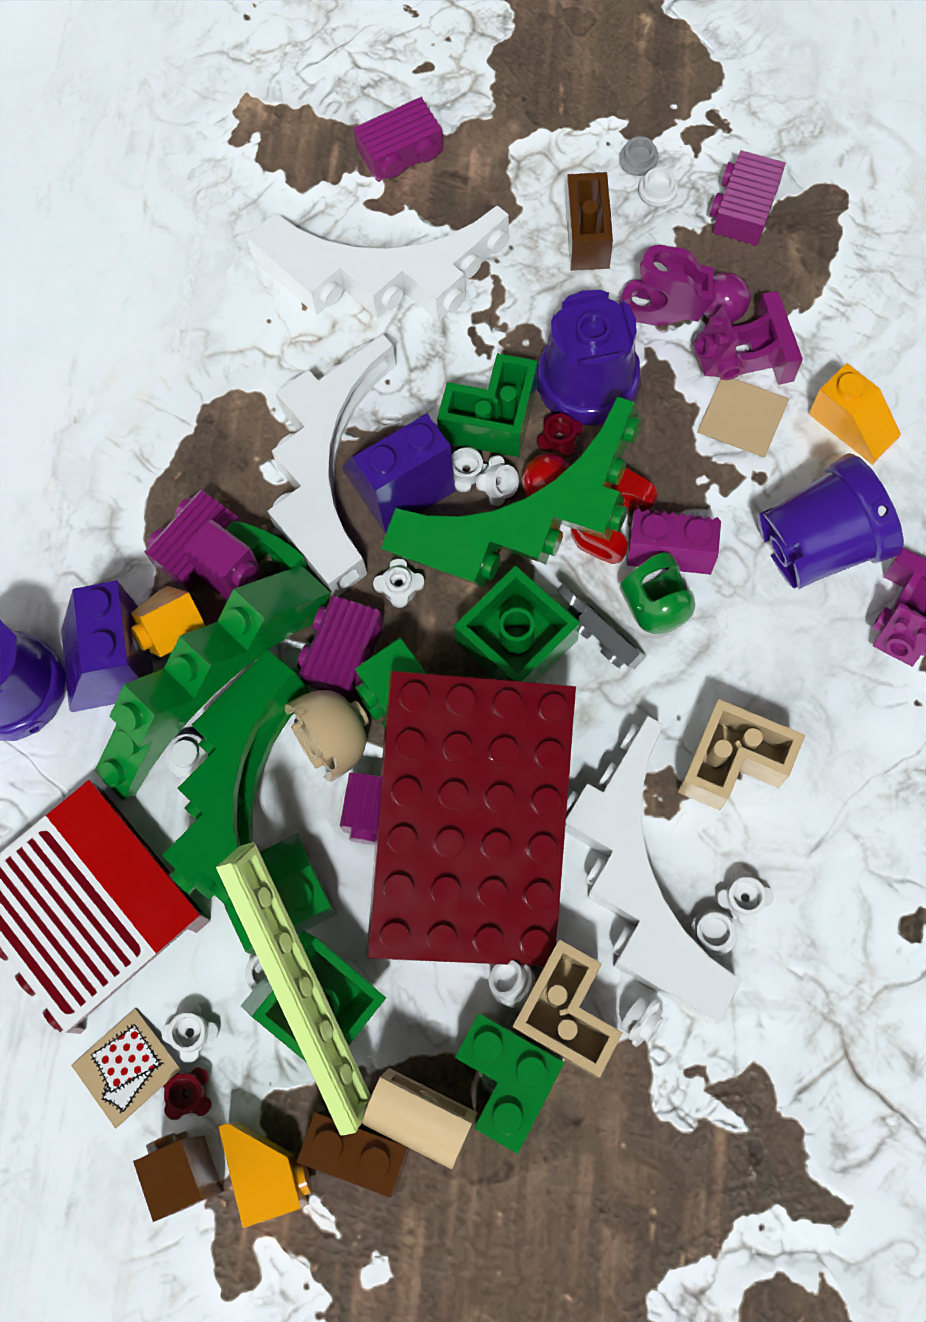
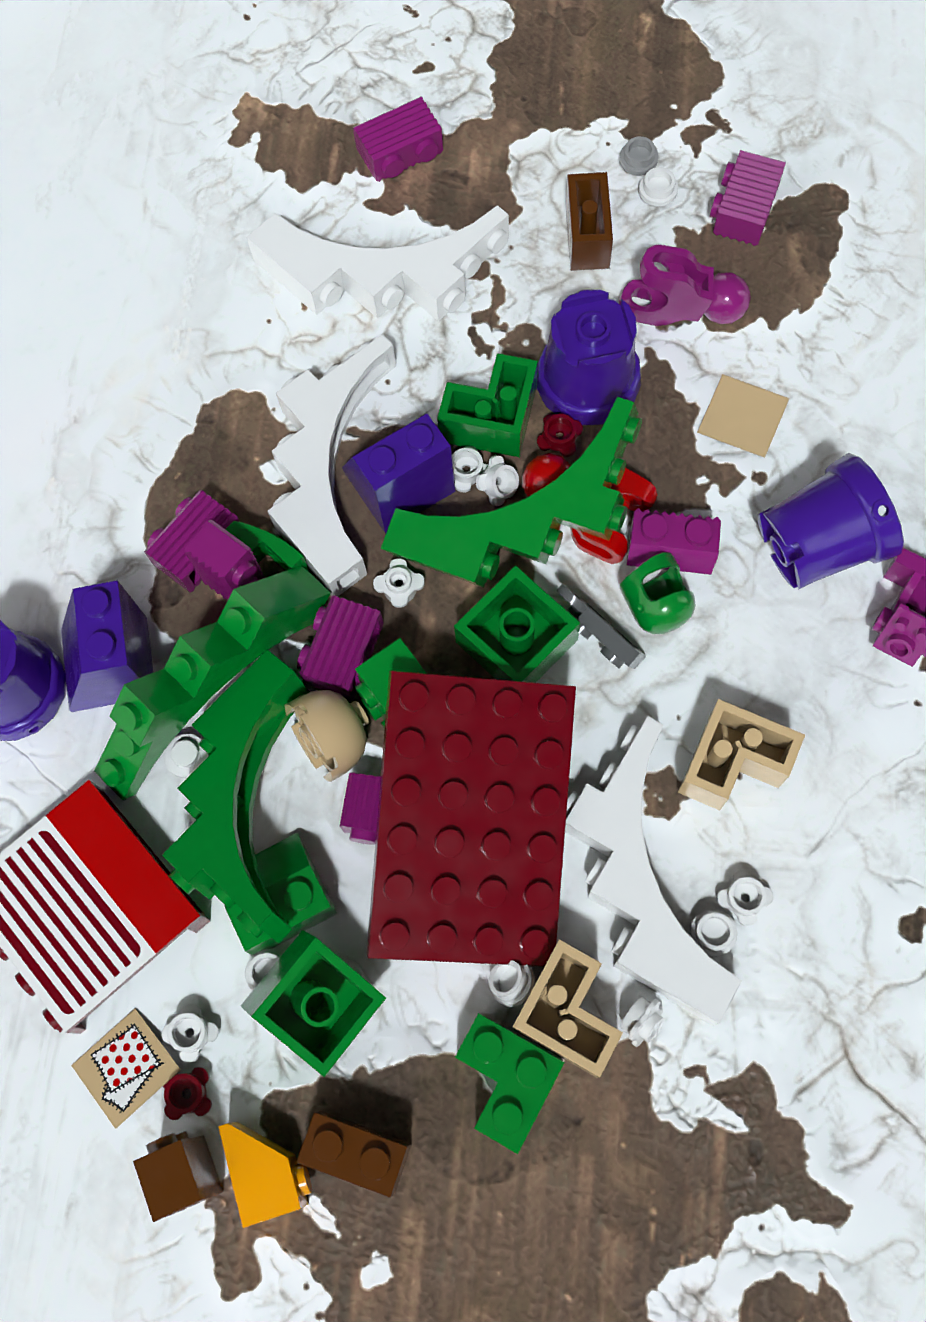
light orange slope [131,586,205,657] -> none
yellowish green tile [216,842,371,1136] -> none
tan brick [362,1068,478,1170] -> none
magenta tile [693,291,803,385] -> none
light orange slope [809,363,901,465] -> none

